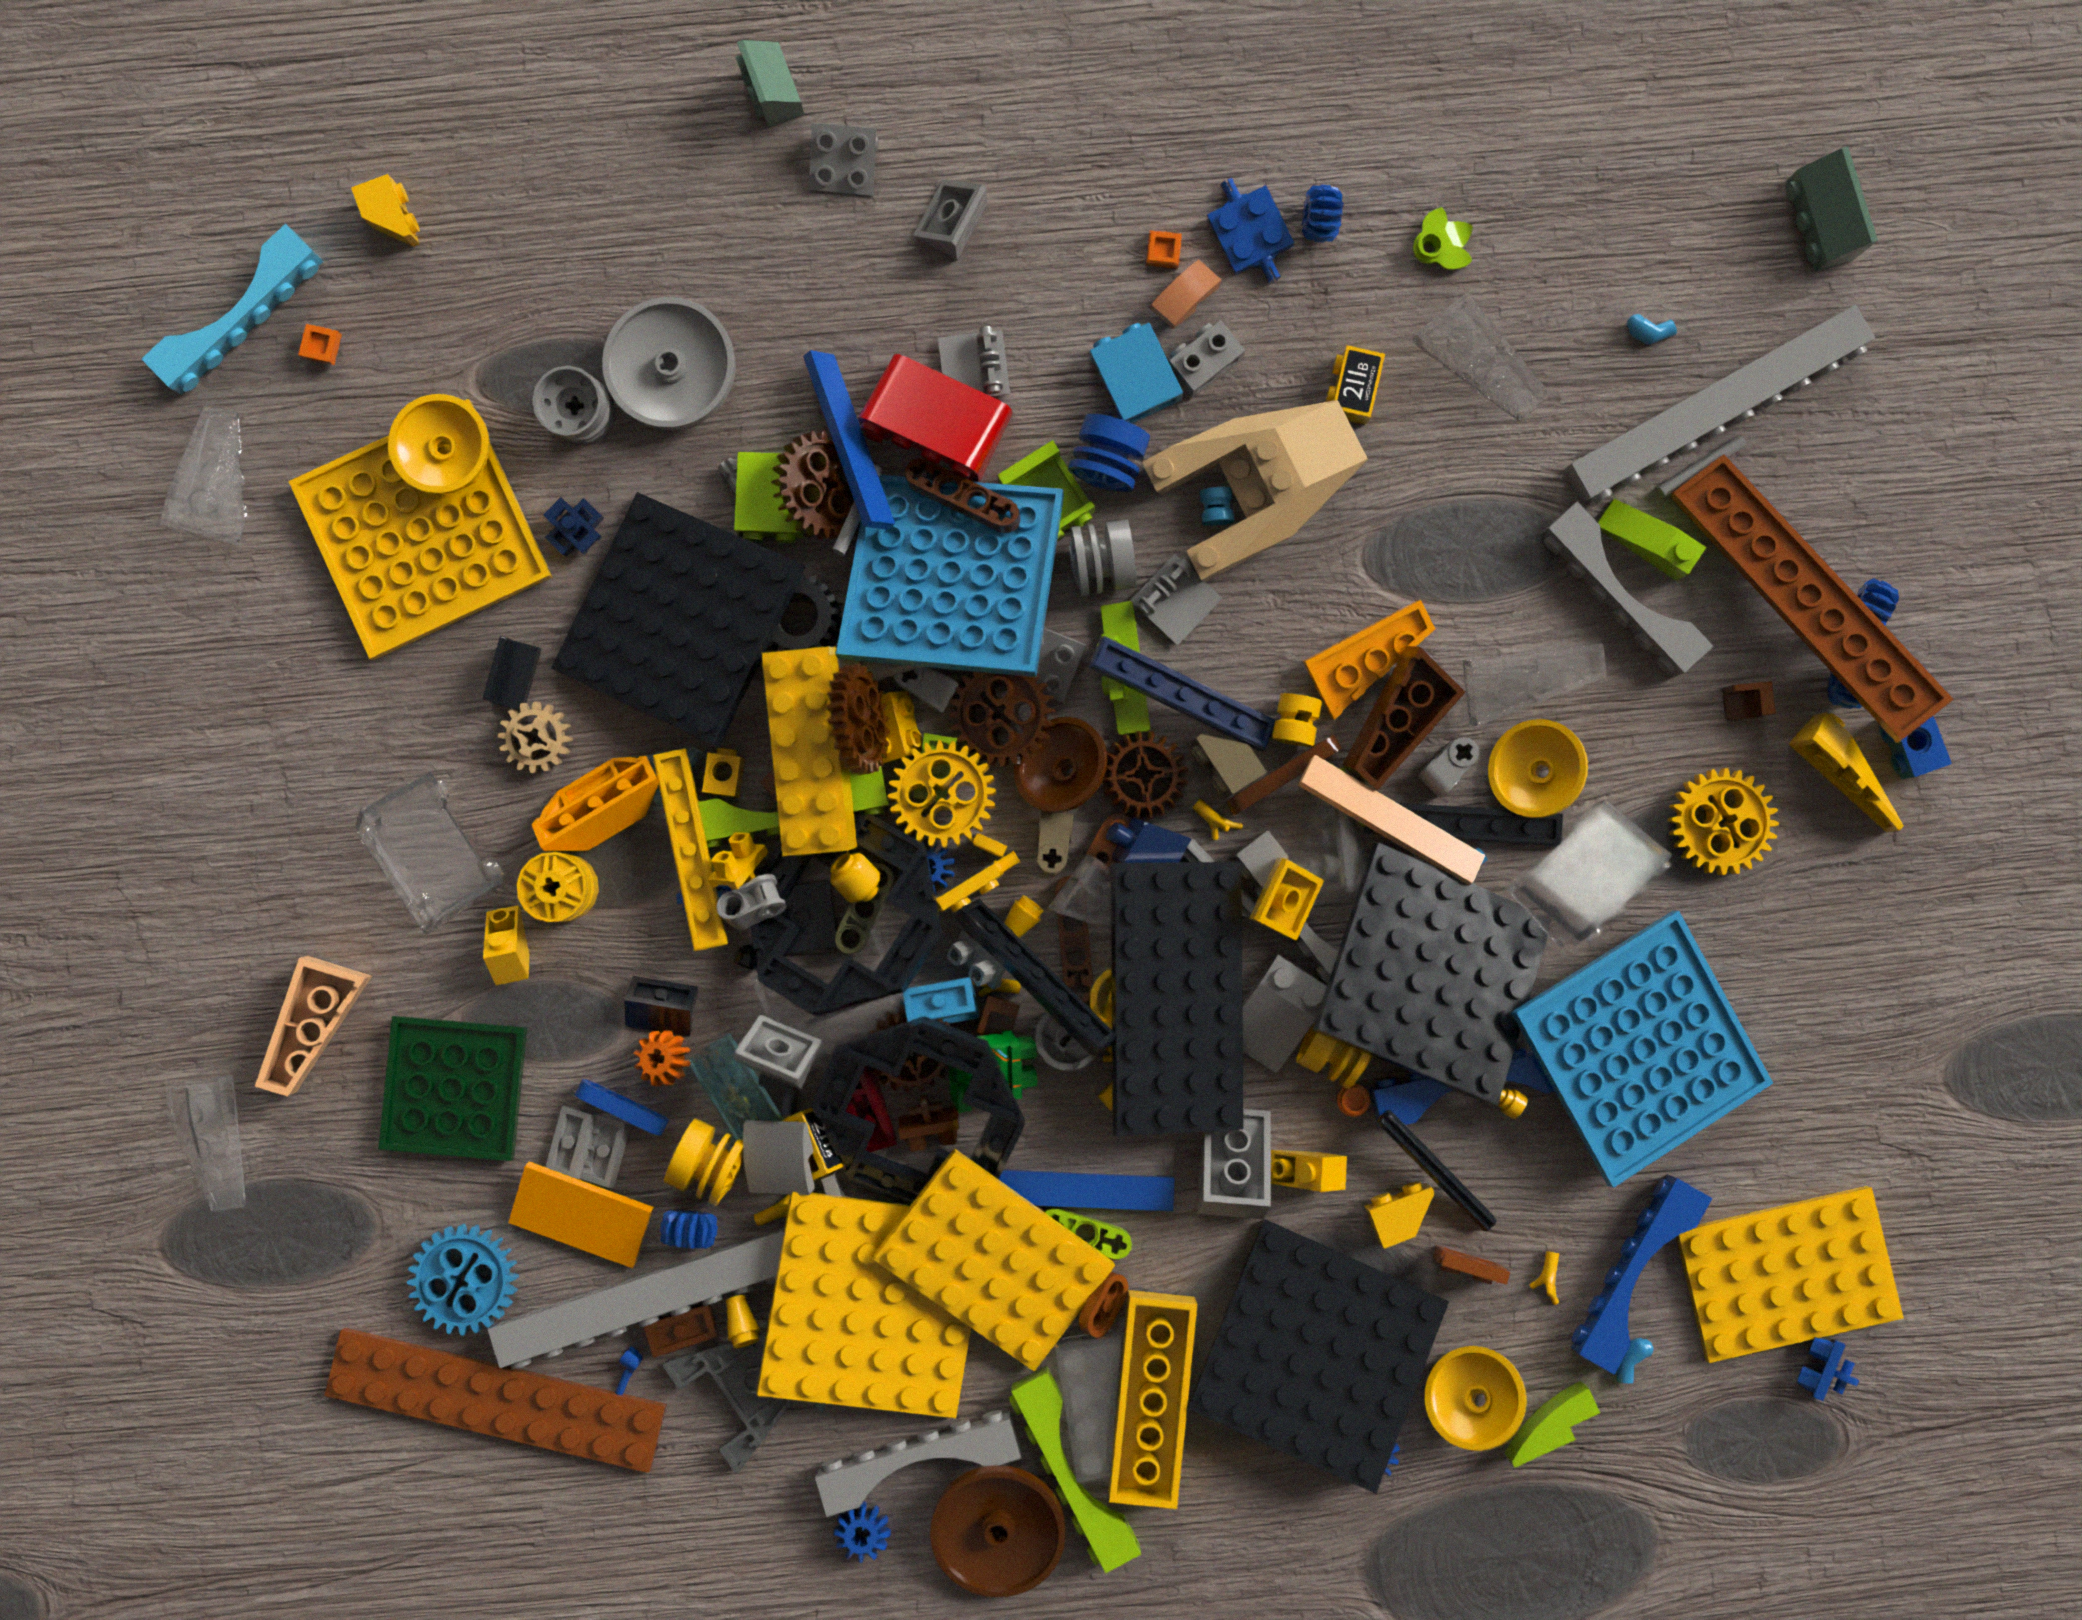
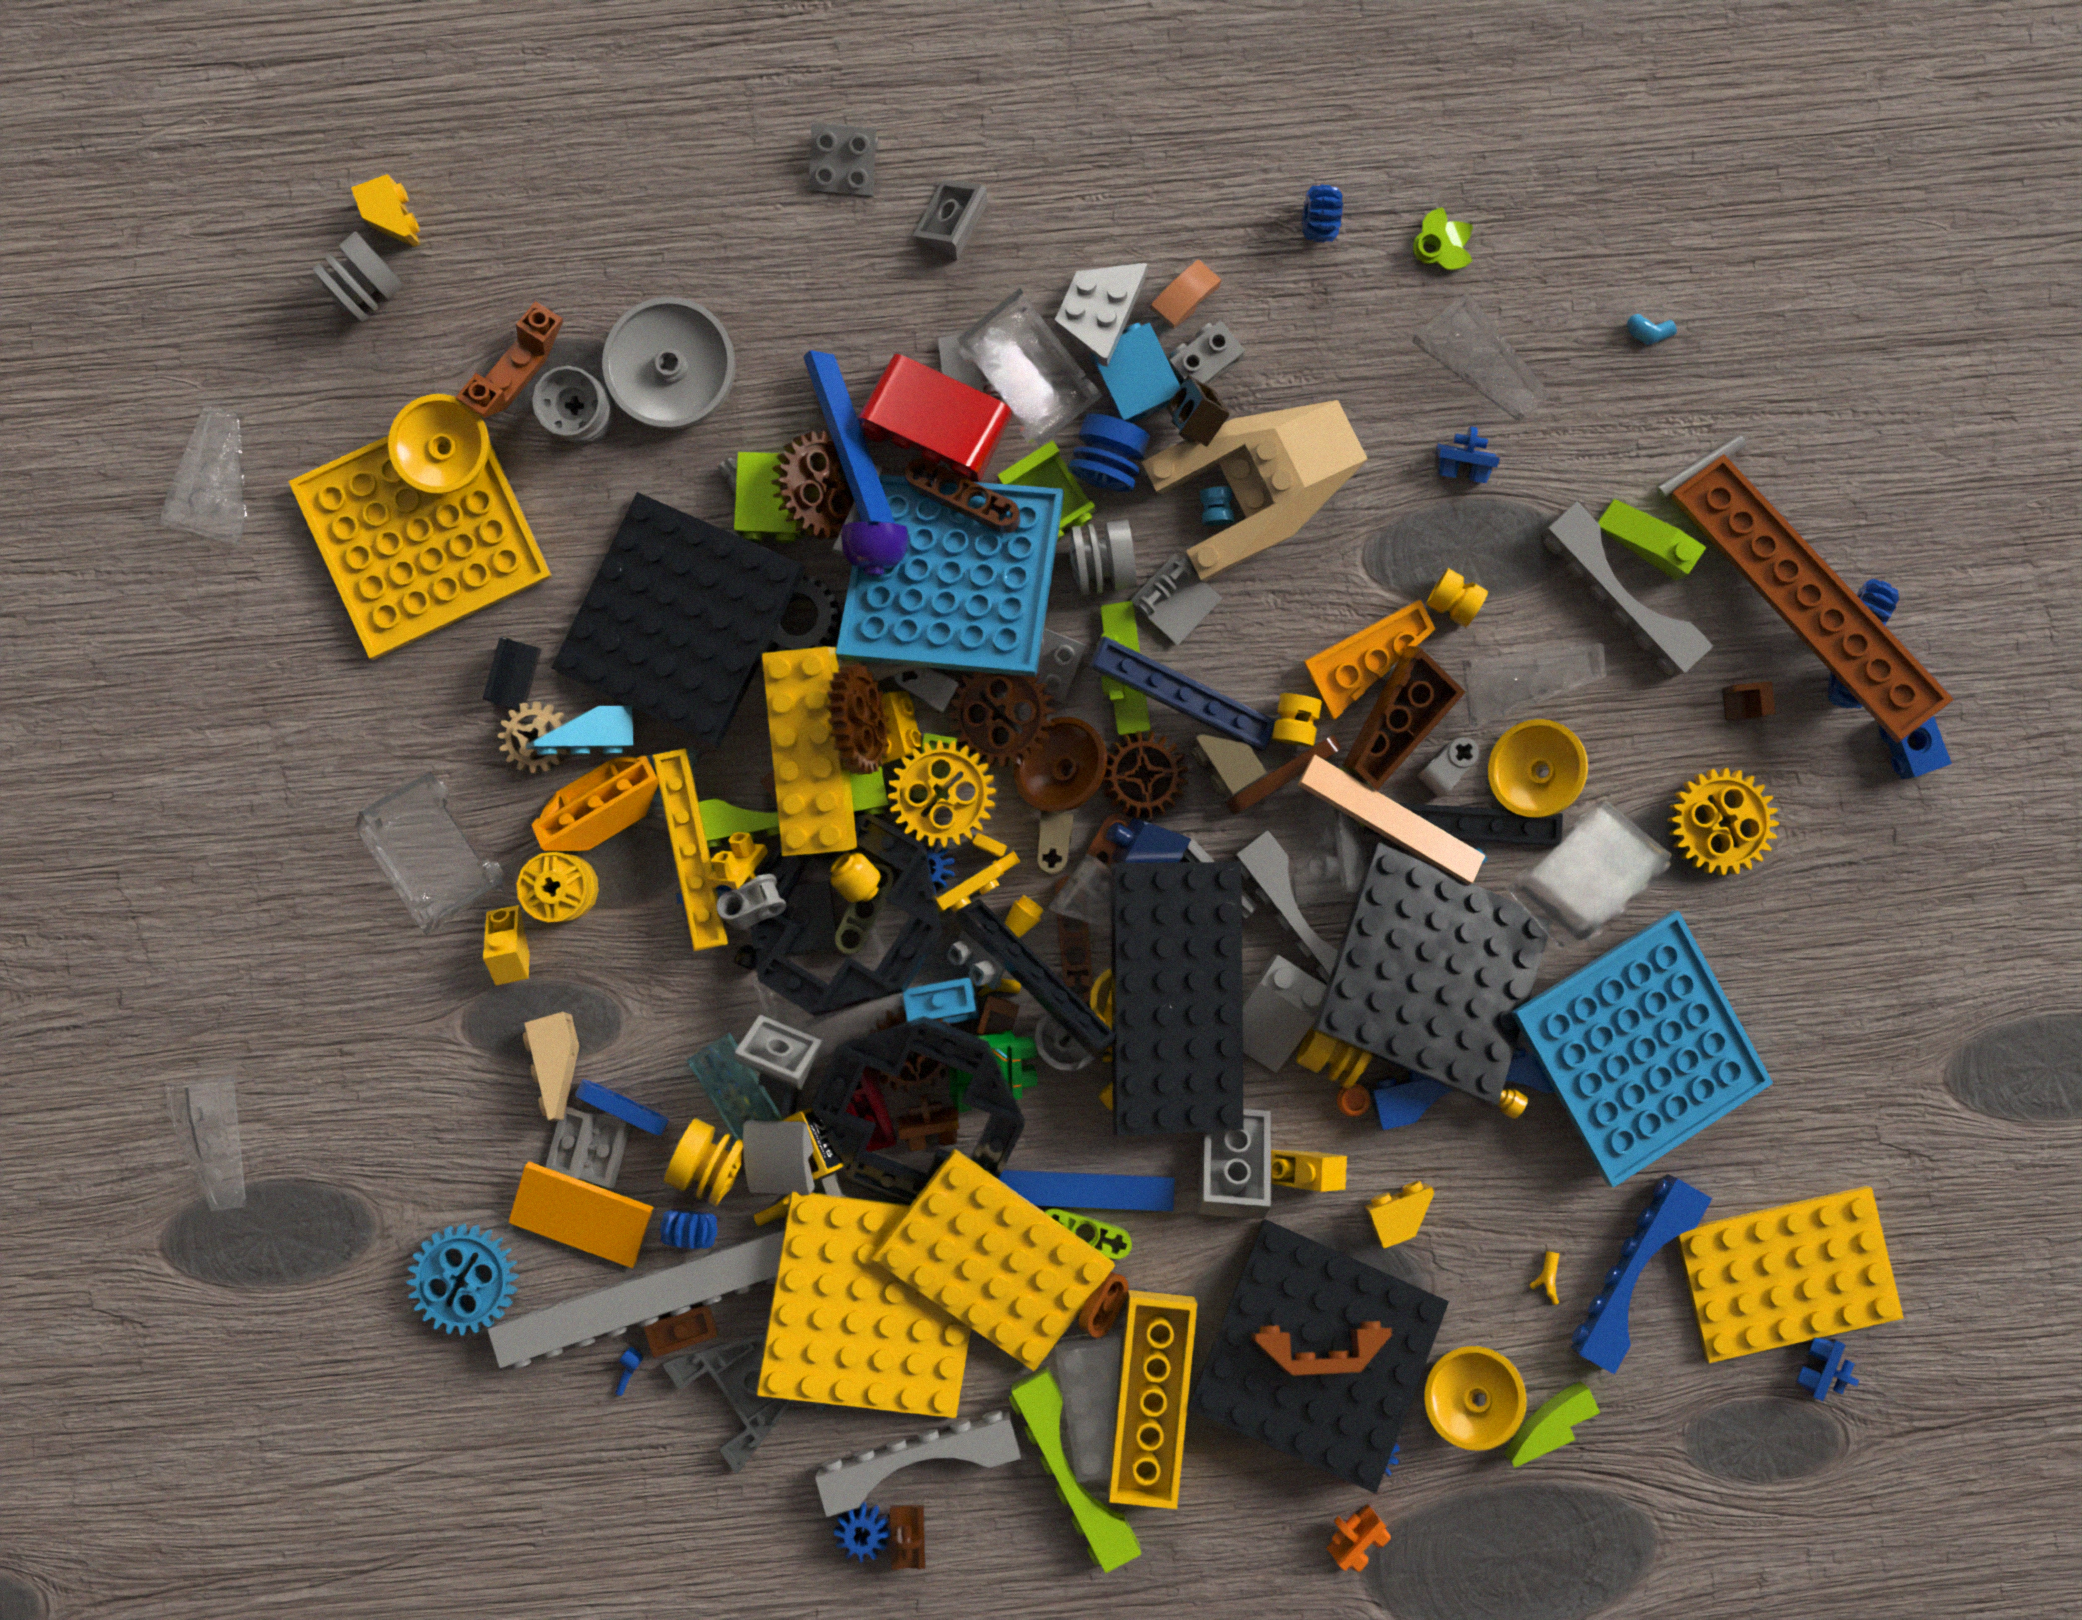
medium azure arch [142,223,324,395] -> none
light nougat wedge [255,956,372,1097] -> none
orange plate [298,324,342,366] -> none
dark orange plate [324,1328,667,1473] -> none
dark green plate [378,1015,527,1161] -> none
dark blue piece [543,497,604,557] -> none
black panel [624,976,698,1037] -> none
orange gear [633,1030,692,1087] -> none
yellow brick [702,748,745,798] -> none
yellow cone [726,1295,761,1348] -> none
sand green slope [735,40,805,128] -> none
reddish brown dish [930,1465,1065,1597] -> none
orange tile [1146,230,1182,269] -> none
yellow bar [1192,799,1243,840] -> none
blue plate [1207,178,1294,283] -> none
yellow slope [1249,857,1324,941] -> none
brick [1325,345,1385,425] -> none
black axle [1377,1110,1497,1231] -> none
dark orange plate [1433,1245,1510,1285] -> none
light grey brick [1563,304,1875,504] -> none
dark azure arm [1617,1338,1653,1383] -> none
sand green slope [1786,146,1878,272] -> none
yellow wedge [1788,712,1904,832] -> none
none -> light grey wheel [313,231,405,322]
none -> dark orange slope [455,301,563,418]
none -> tan slope [523,1012,579,1121]
none -> medium azure slope [526,706,634,755]
none -> dark purple cylinder [841,522,908,576]
none -> reddish brown hips [890,1505,926,1570]
none -> clear windscreen [956,288,1103,446]
none -> wing [1055,263,1148,367]
none -> dark brown brick [1166,374,1230,447]
none -> dark orange slope [1250,1321,1392,1375]
none -> orange hips [1326,1504,1391,1572]
none -> yellow wheel [1426,568,1488,628]
none -> blue hips [1435,426,1500,483]

